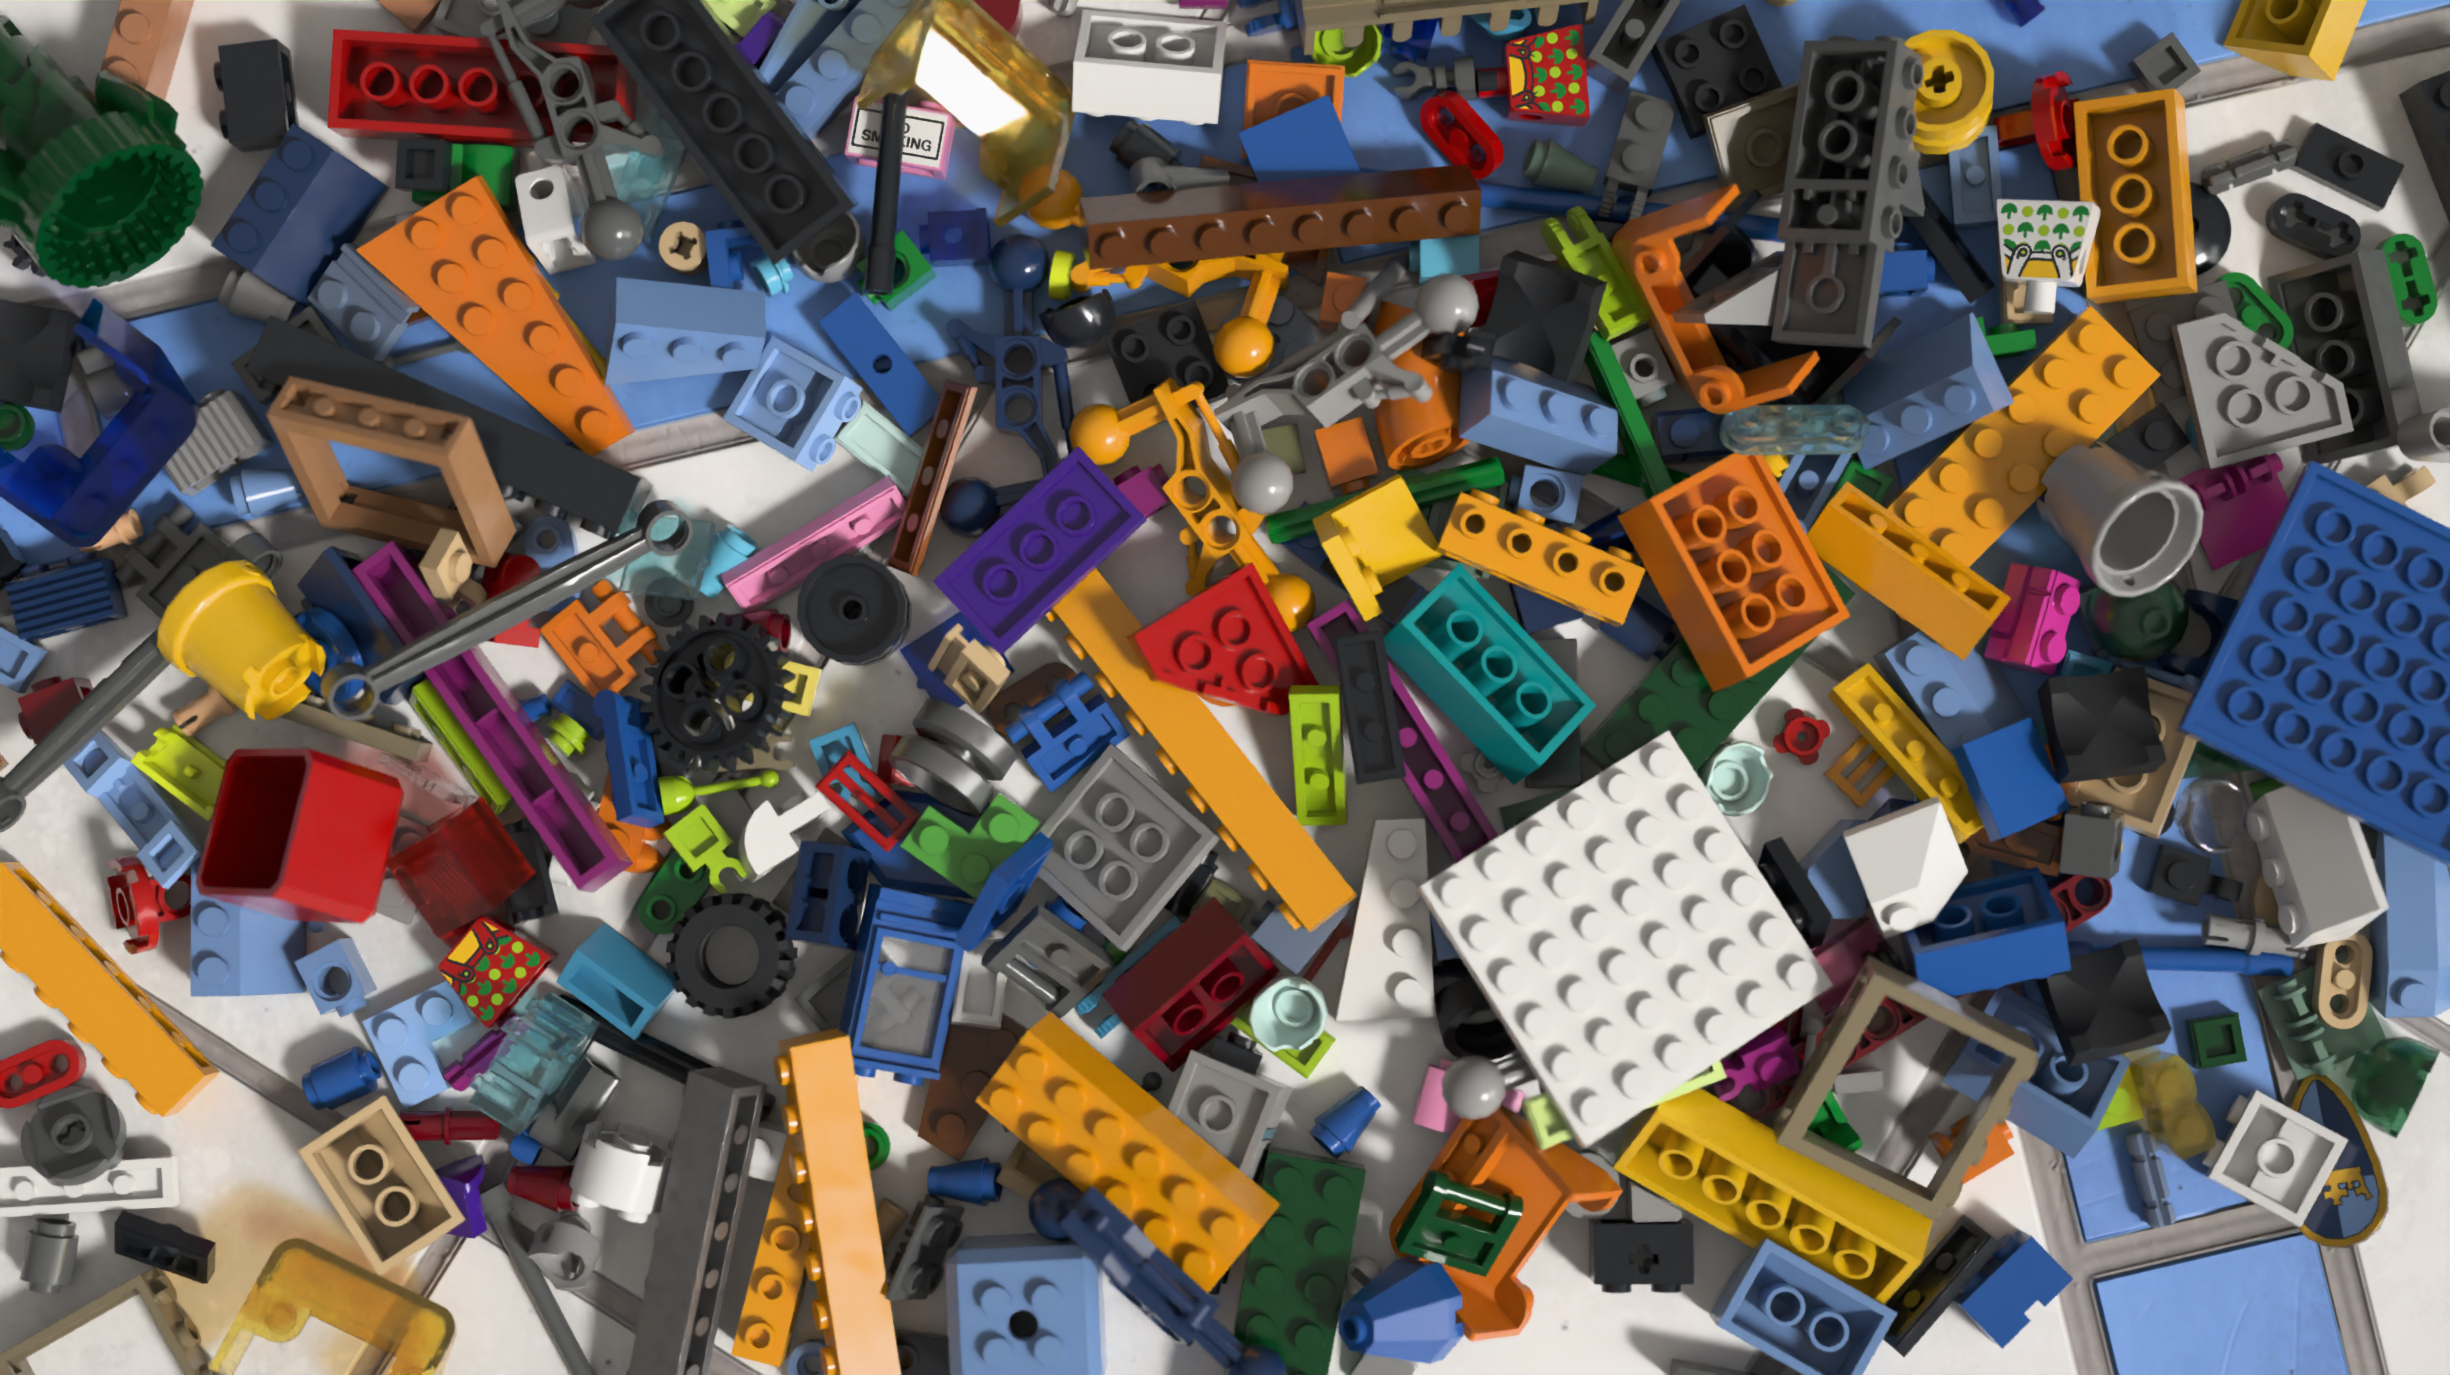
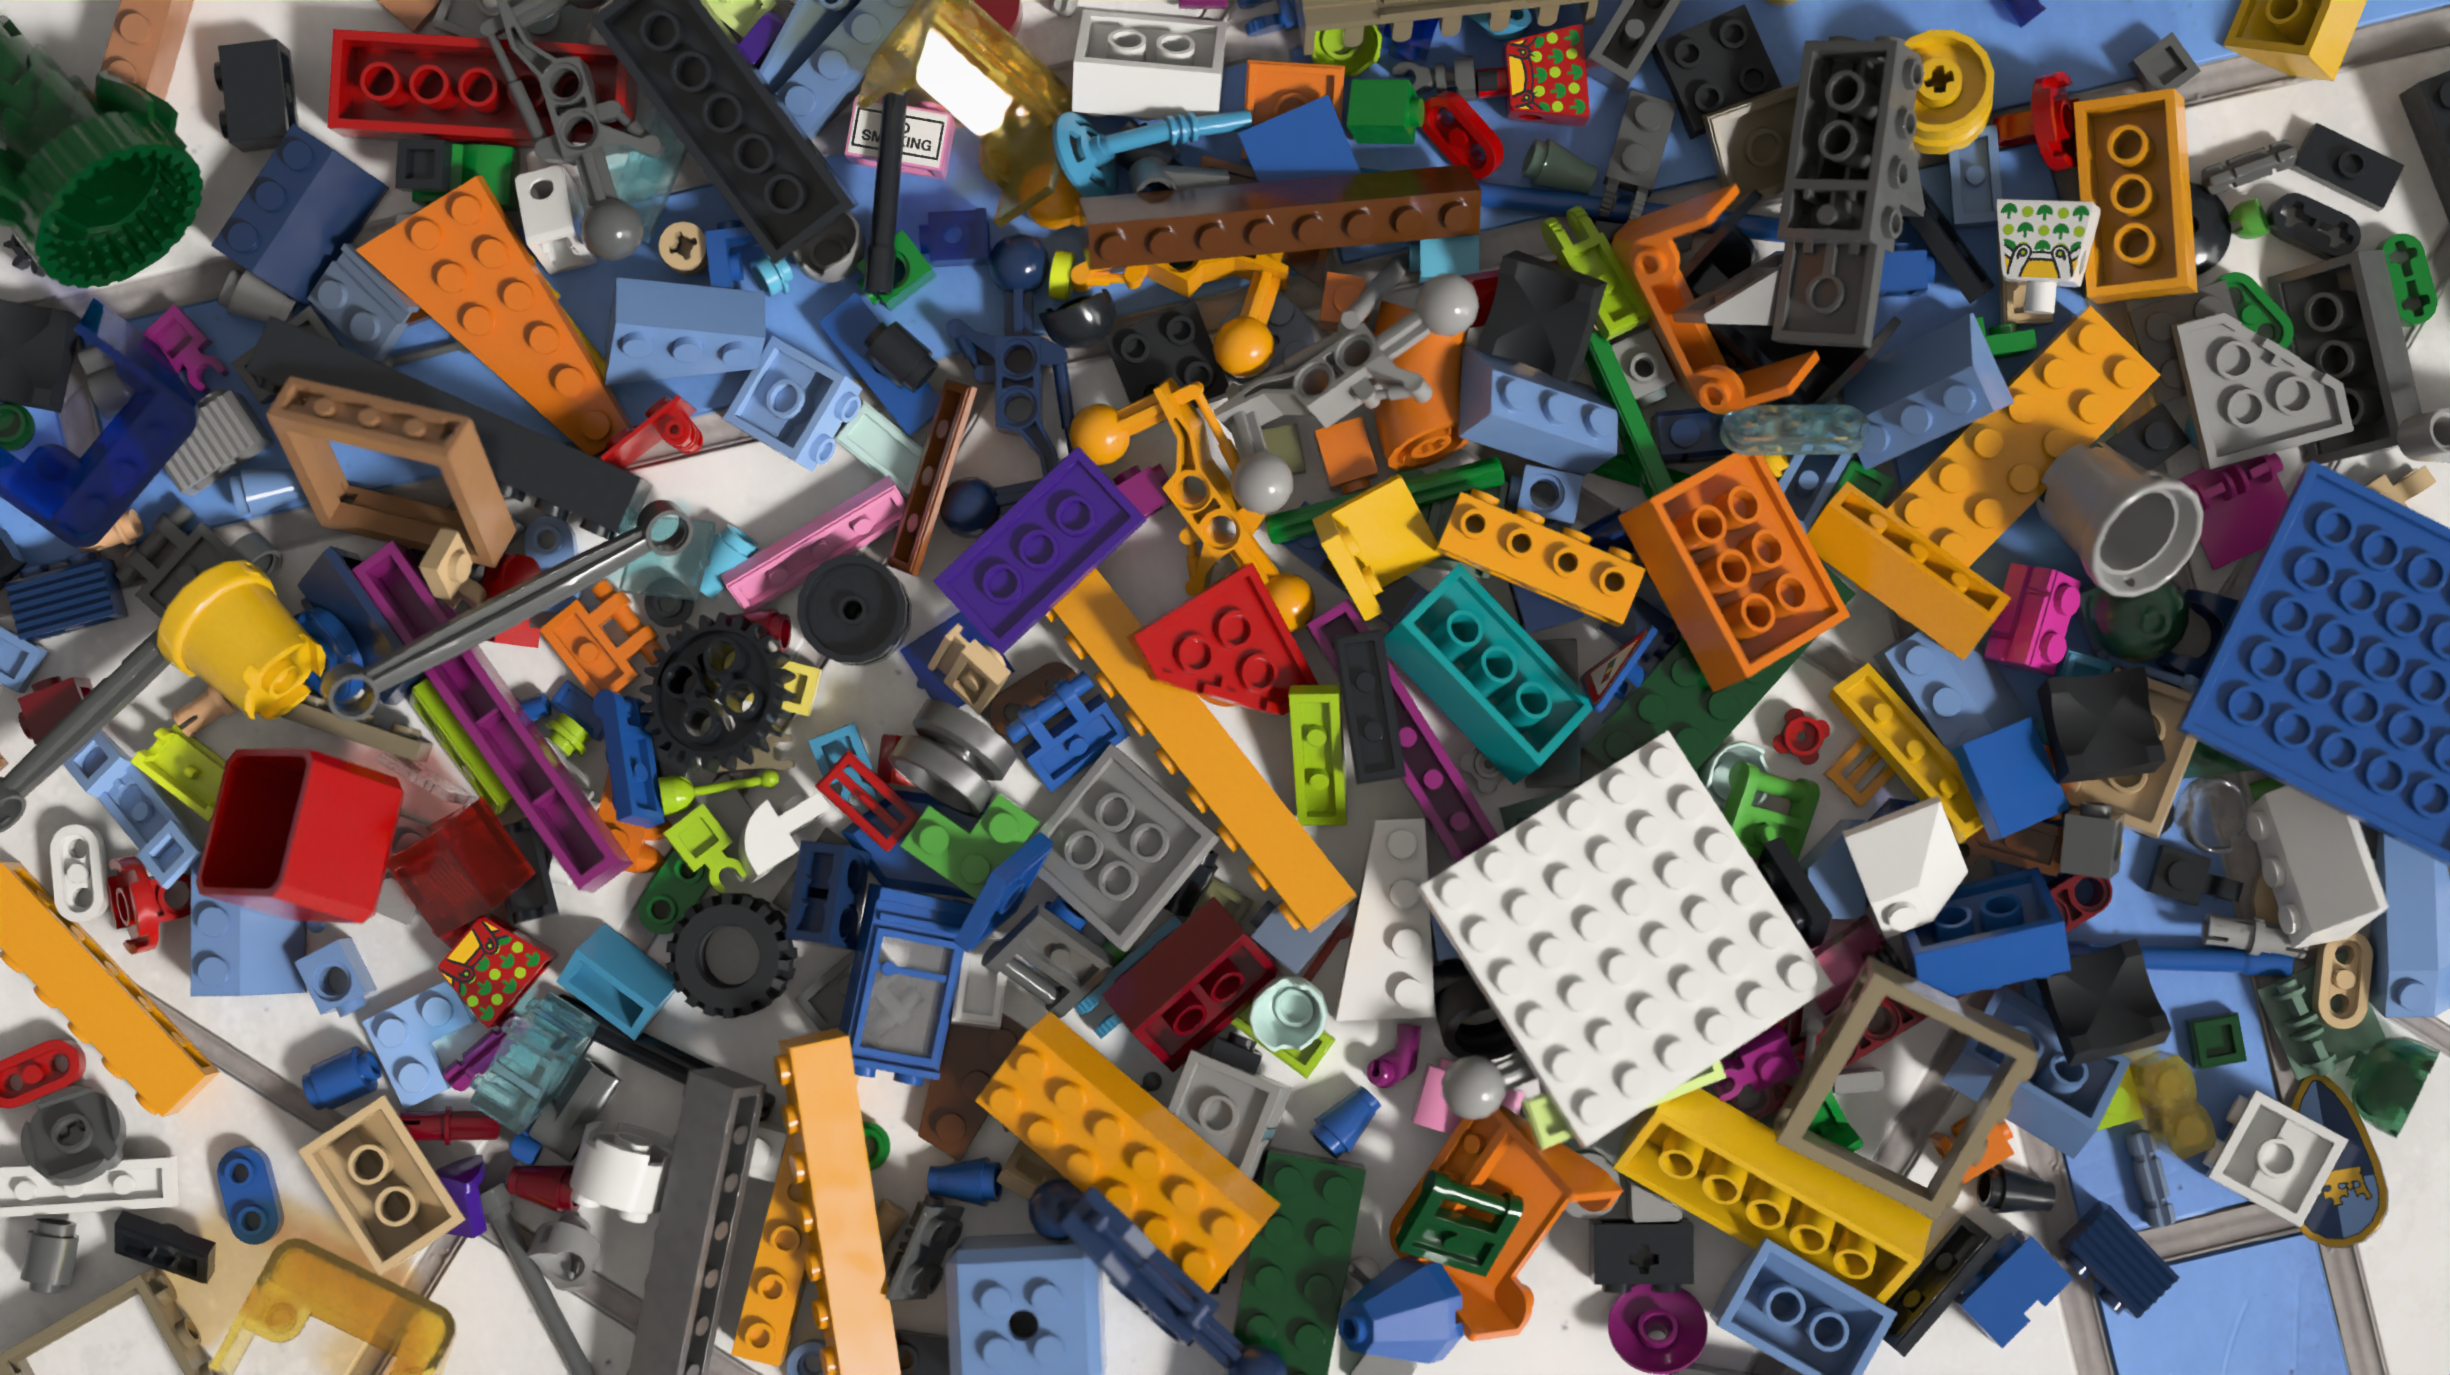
black plate [1421,328,1496,373] -> none
none -> white plate [50,824,109,922]
none -> magenta plate [138,304,230,394]
none -> blue plate [217,1146,284,1245]
none -> red hinge [600,395,703,470]
none -> black brick [864,321,938,393]
none -> dark azure dish [1052,110,1252,198]
none -> green brick [1347,79,1425,144]
none -> magenta arm [1366,1023,1422,1088]
none -> piece [1580,625,1658,713]
none -> magenta dish [1608,1284,1708,1375]
none -> bright green plate [1722,761,1820,861]
none -> black cone [1977,1164,2056,1214]
none -> dark blue brick [2058,1201,2180,1319]
none -> bright green hinge [2228,197,2270,240]

